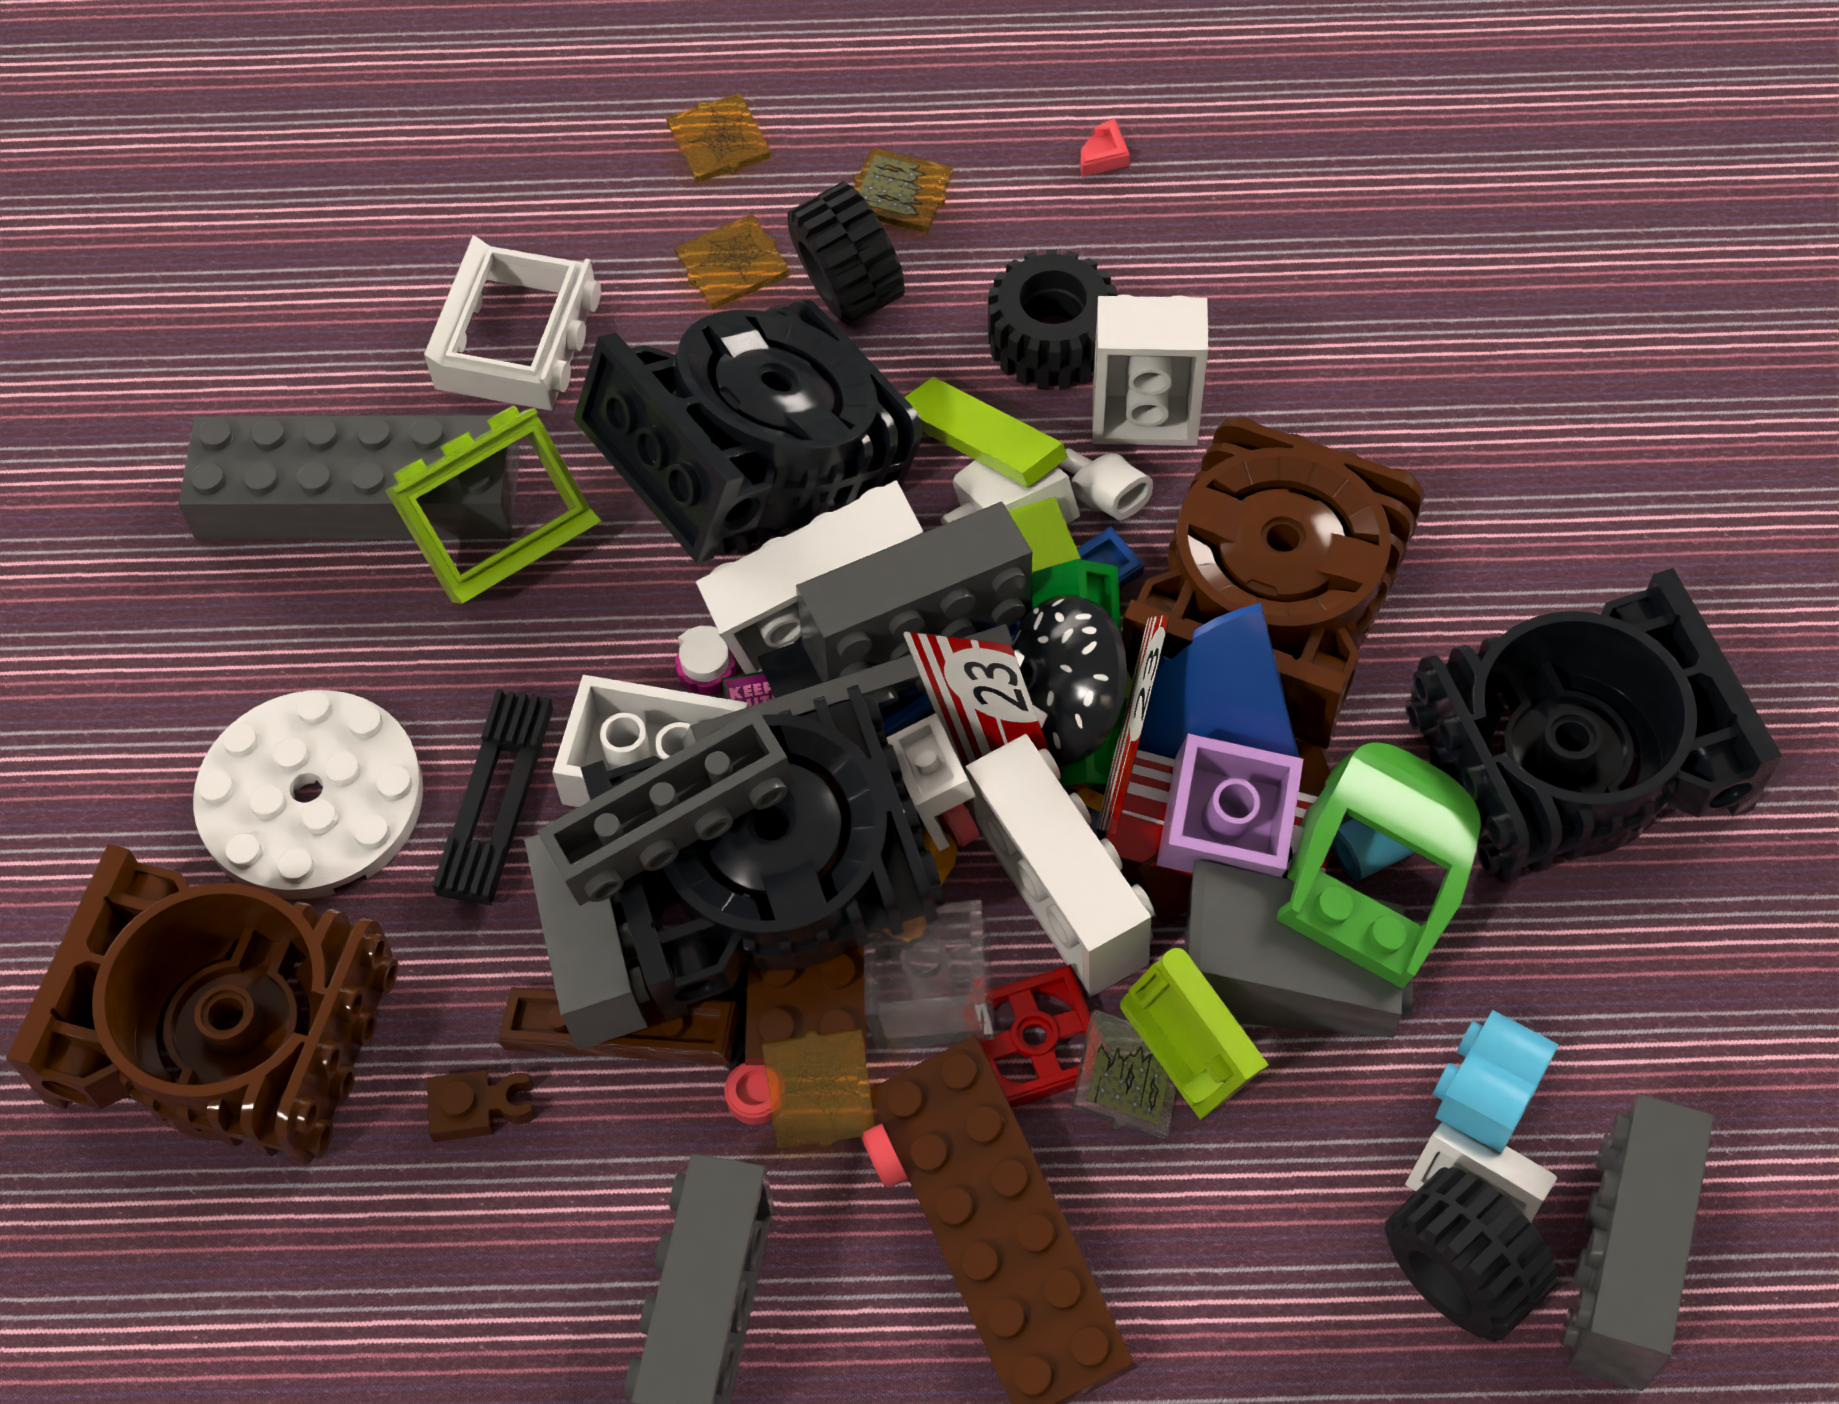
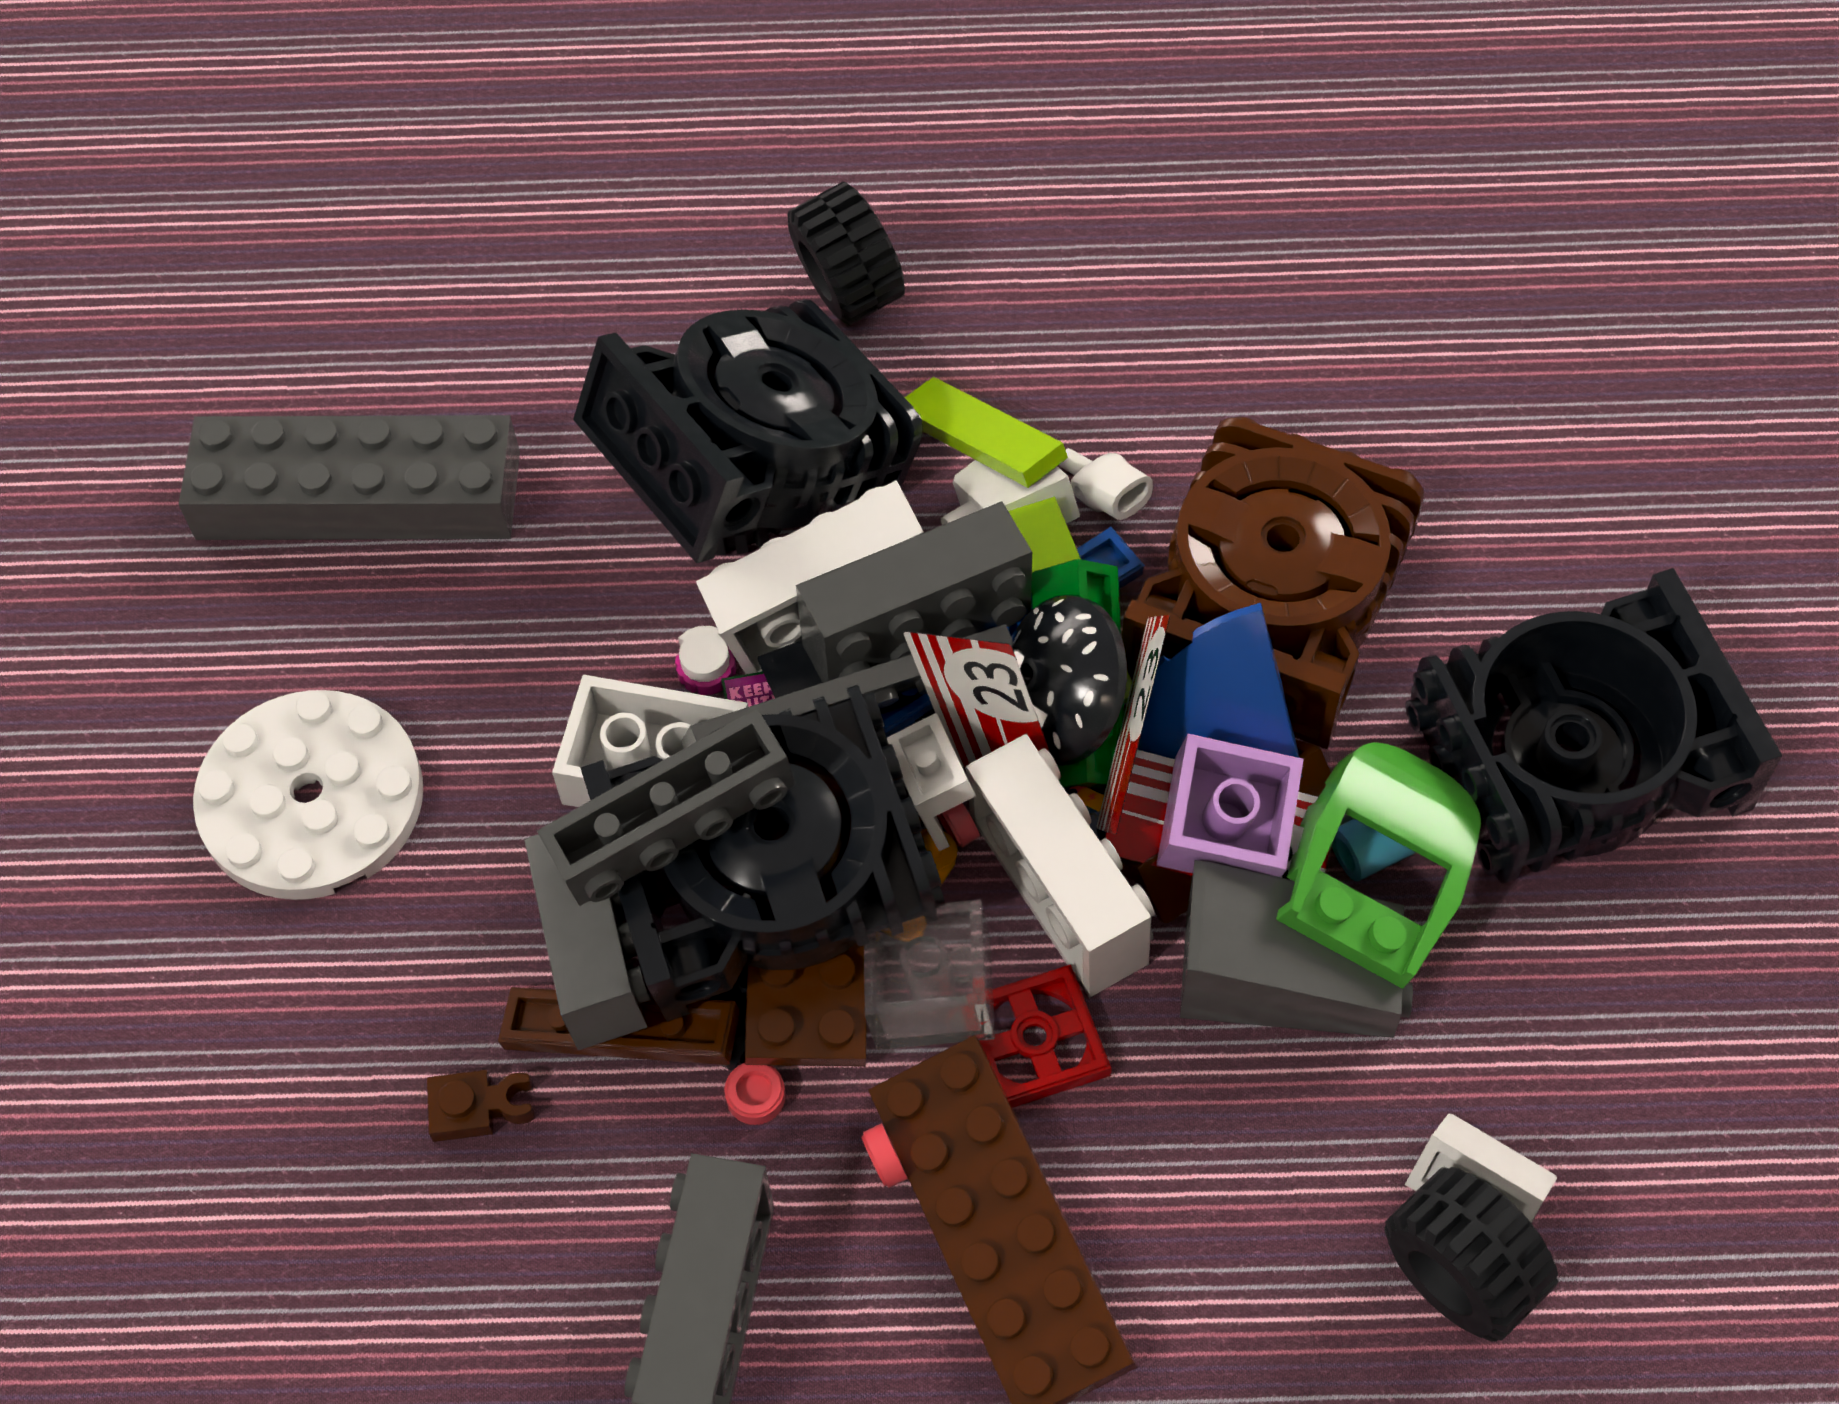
reddish brown brick [6,844,398,1165] -> none
lime window [385,405,601,604] -> none
white window [424,235,601,411] -> none
black container [432,689,553,906] -> none
clear yellow piece [666,93,771,183] -> none
clear yellow piece [674,214,790,310] -> none
clear yellow piece [762,1029,875,1148] -> none
piece [854,147,953,234] -> none
black tyre [988,249,1118,390] -> none
piece [1071,1010,1177,1140] -> none
coral tile [1080,119,1130,177] -> none
white brick [1092,295,1208,446] -> none
lime container [1120,948,1269,1120] -> none
medium azure brick [1432,1010,1559,1154] -> none
dark grey brick [1560,1094,1714,1391] -> none

